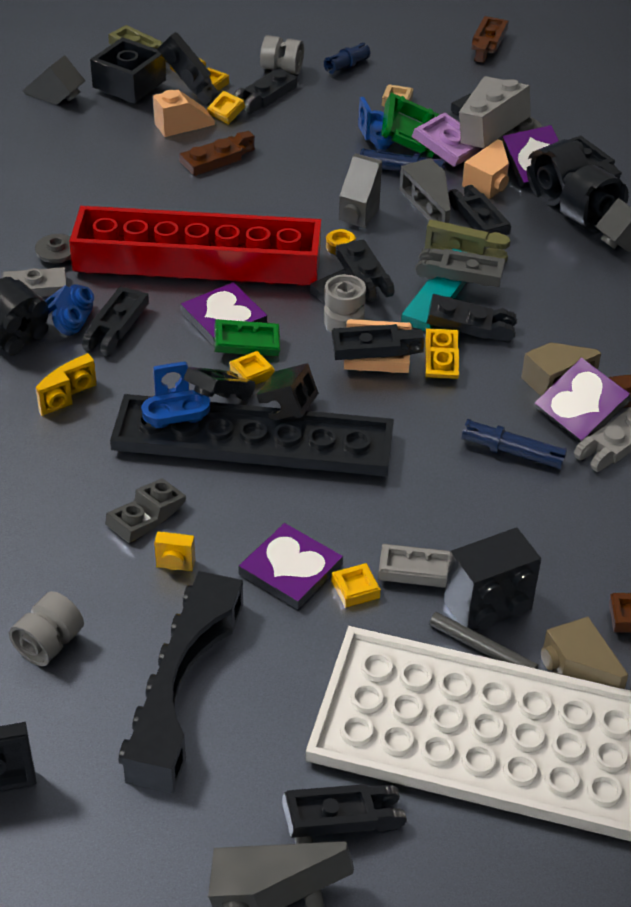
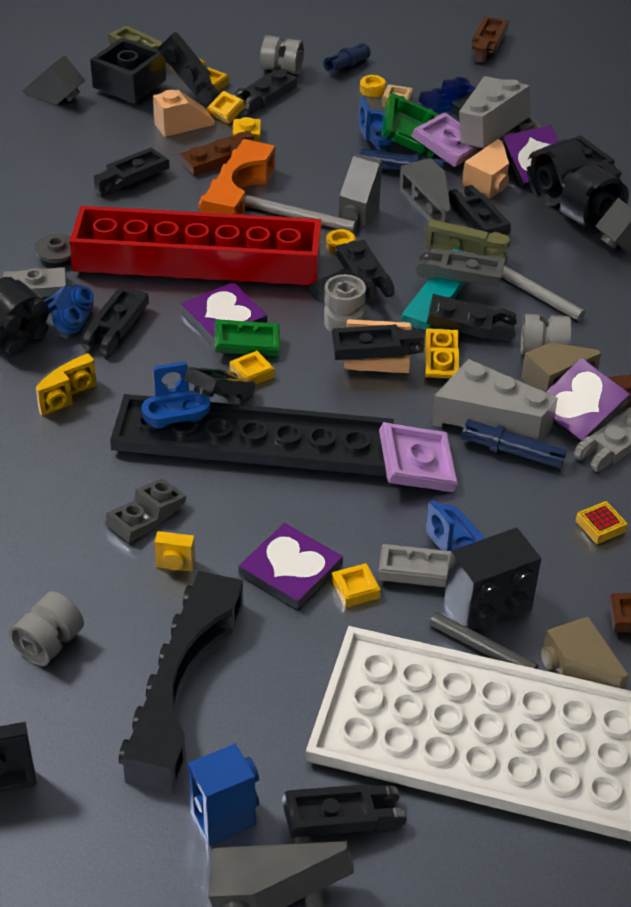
black hinge [256,363,319,420] -> none
none -> black hinge [94,147,170,195]
none -> blue brick [188,743,260,845]
none -> orange arch [199,139,275,215]
none -> yellow plate [233,117,261,142]
none -> light grey bar [245,195,357,233]
none -> yellow tile [360,75,386,97]
none -> lavender tile [379,422,458,492]
none -> clear blue slope [418,77,476,113]
none -> blue bracket [426,500,484,551]
none -> light grey wedge [431,359,558,442]
none -> light grey bar [502,266,585,321]
none -> light grey wheel [520,314,571,355]
none -> tile [575,501,628,545]

